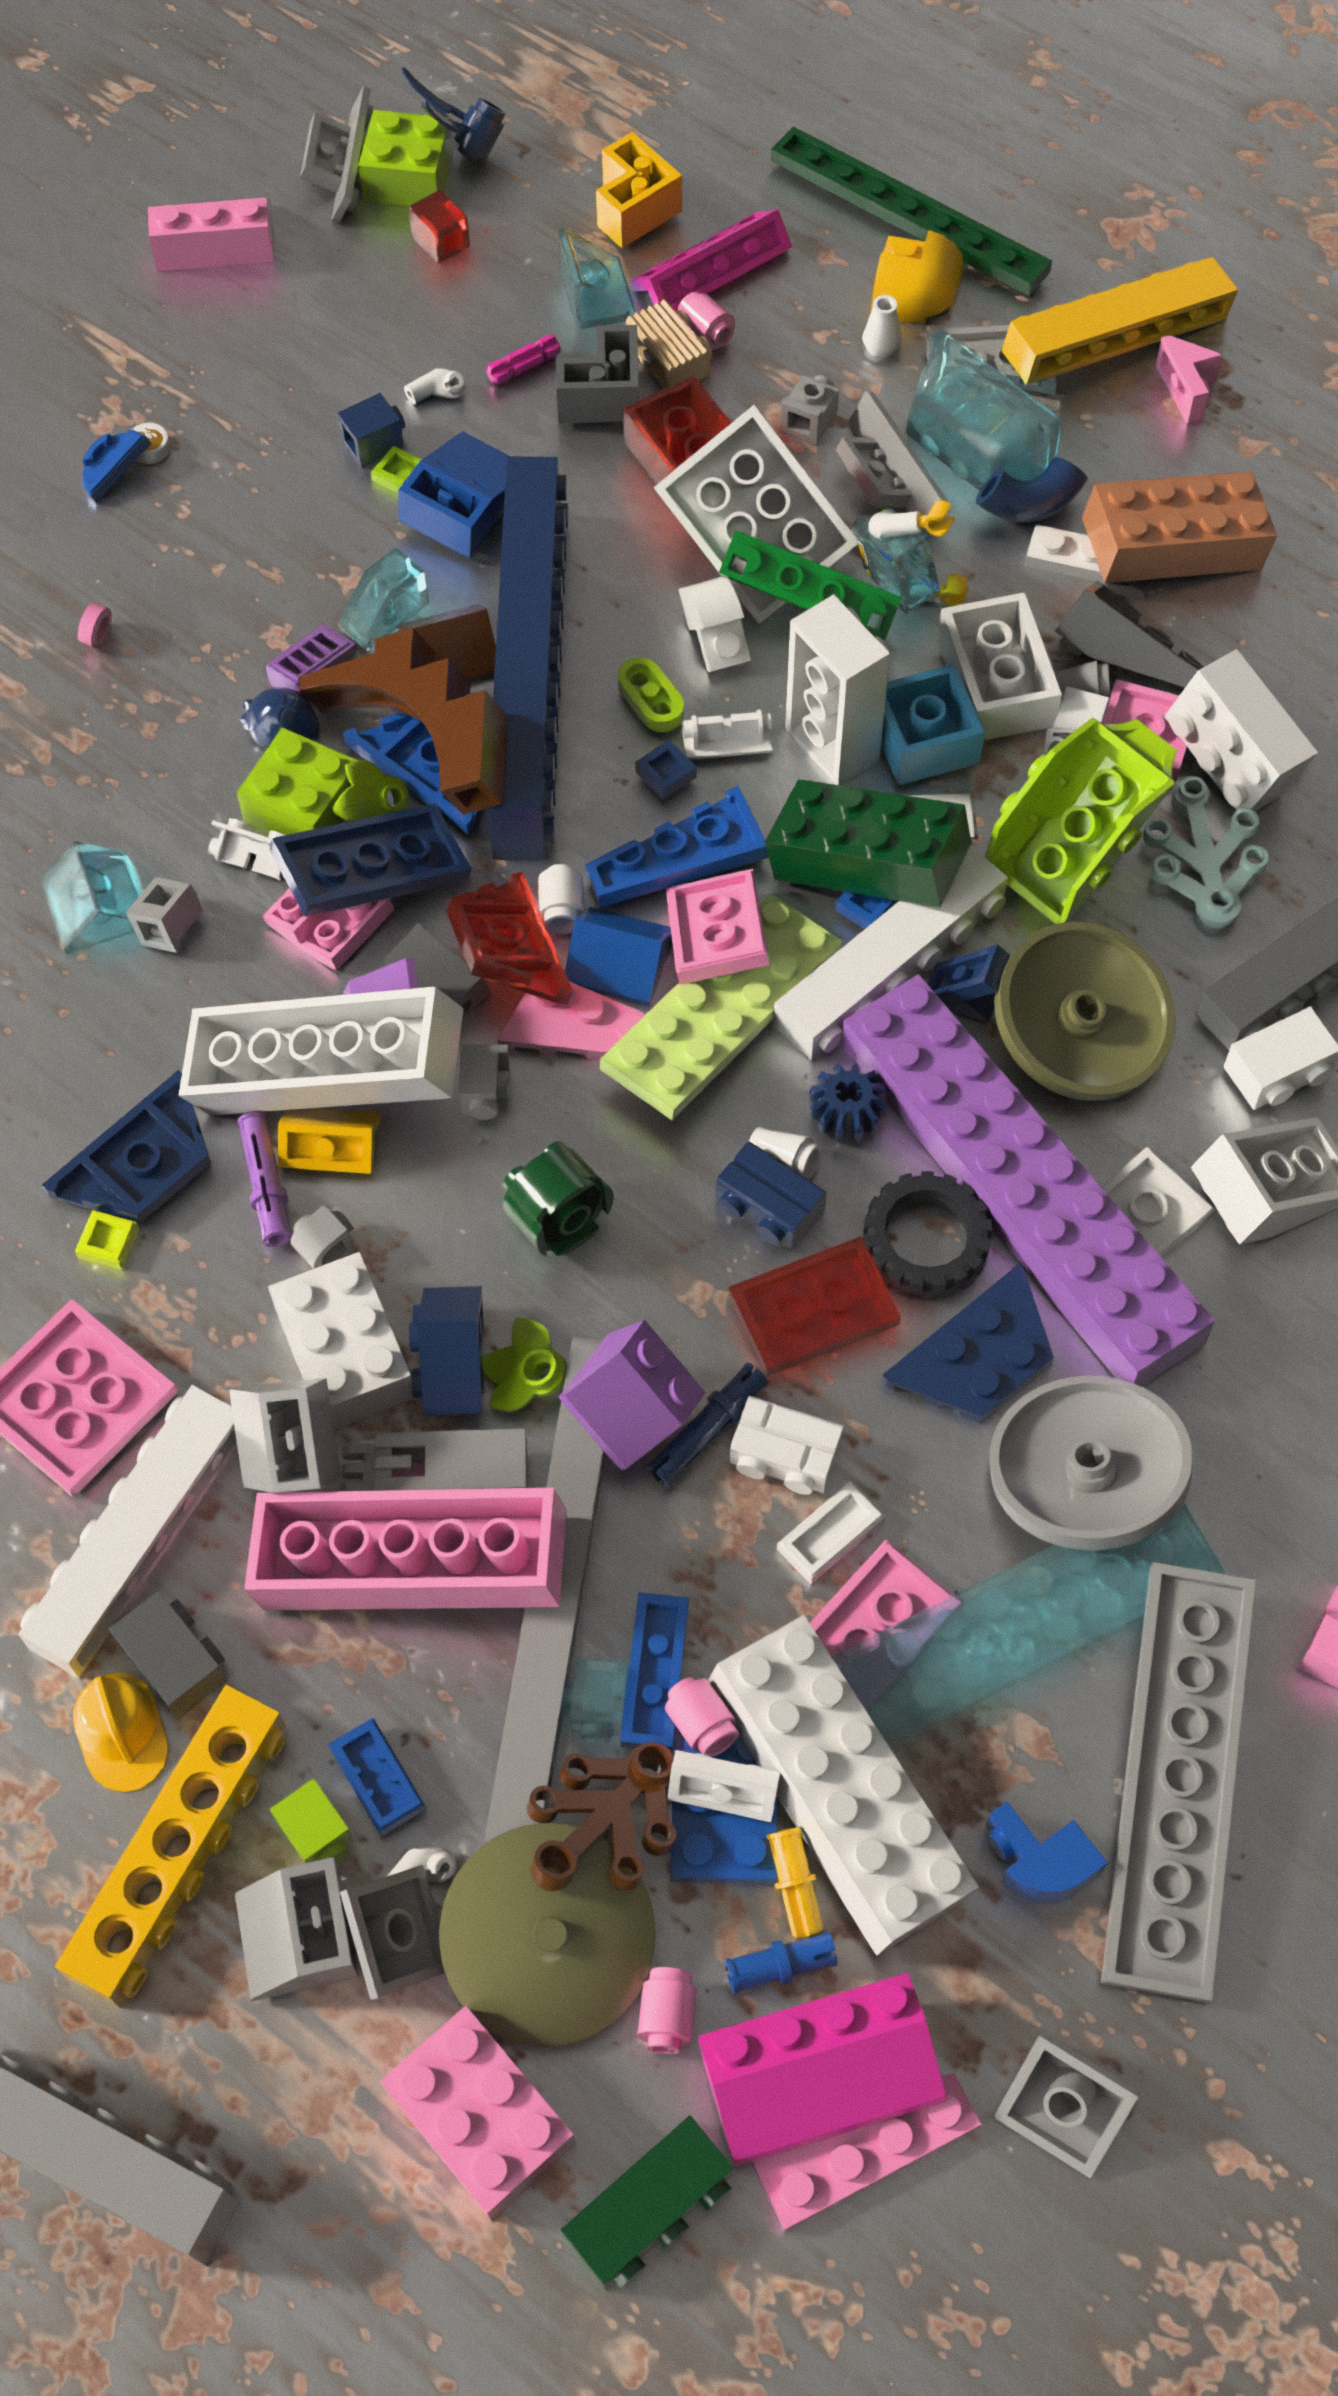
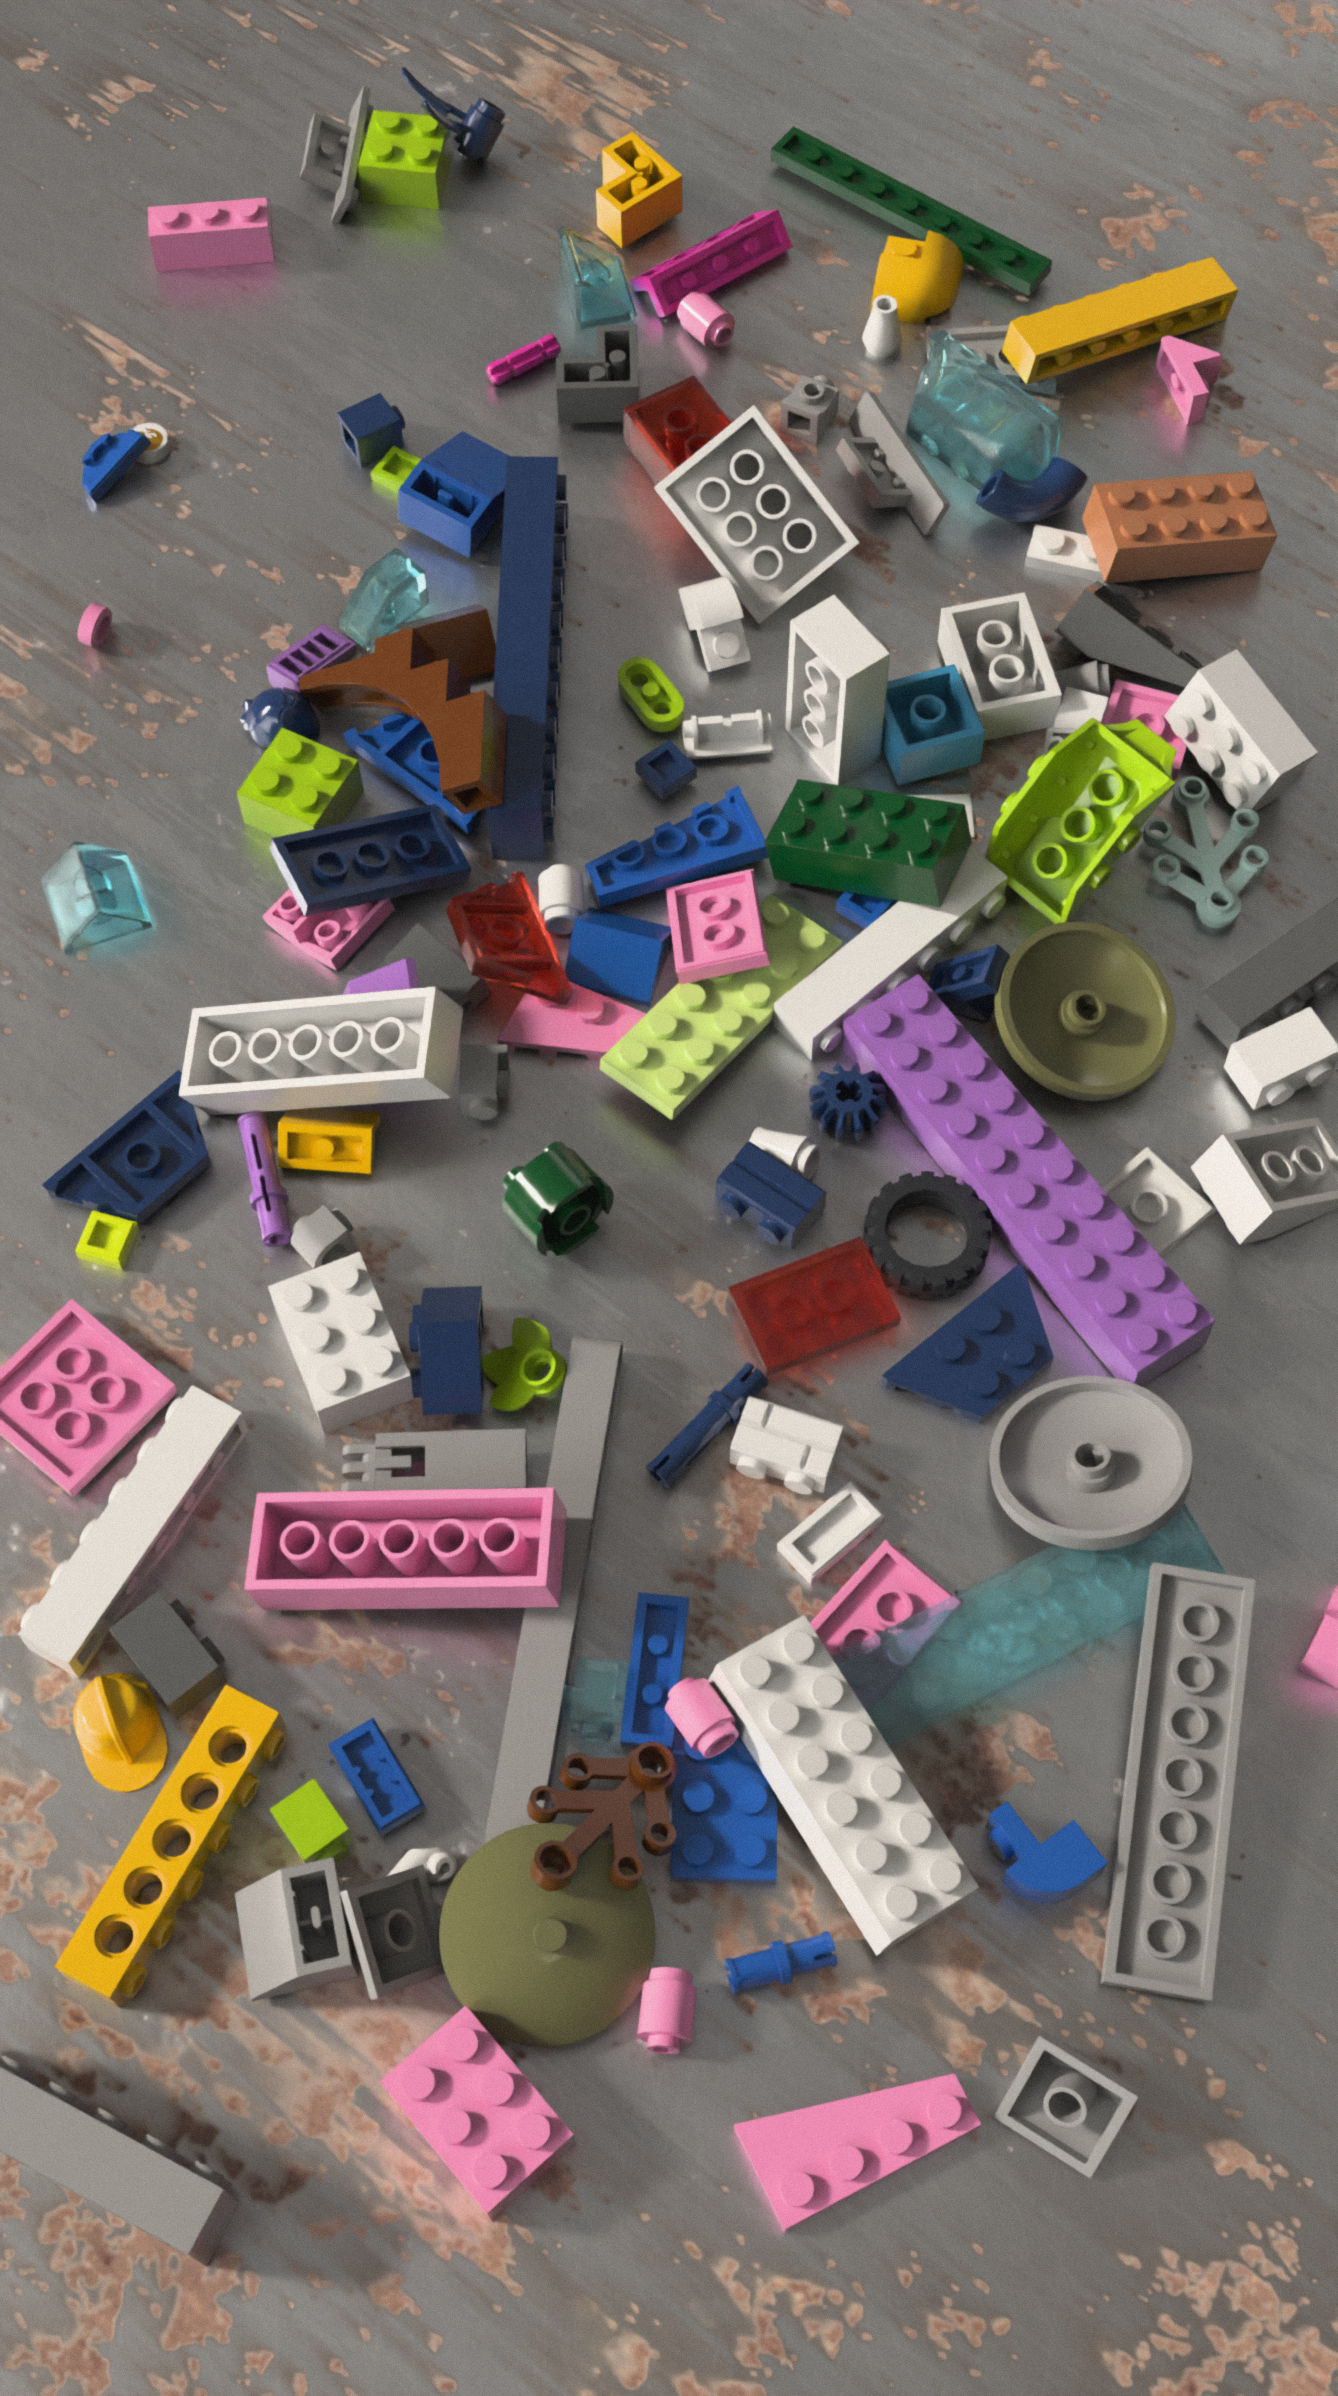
light grey brick [126,877,203,953] -> none
white hinge [208,818,285,881] -> none
light grey slope [229,1378,340,1493] -> none
lime plate [332,760,410,822] -> none
white arm [404,368,466,404] -> none
clear red brick [408,189,470,264] -> none
medium lavender slope [558,1320,706,1471] -> none
dark green brick [560,2115,734,2290] -> none
tan brick [626,299,712,395] -> none
white plate [667,1750,780,1822] -> none
dark pink slope [698,1973,947,2167] -> none
green window [719,530,902,640] -> none
yellow axle [767,1827,823,1938] -> none
torso [851,500,969,614] -> none

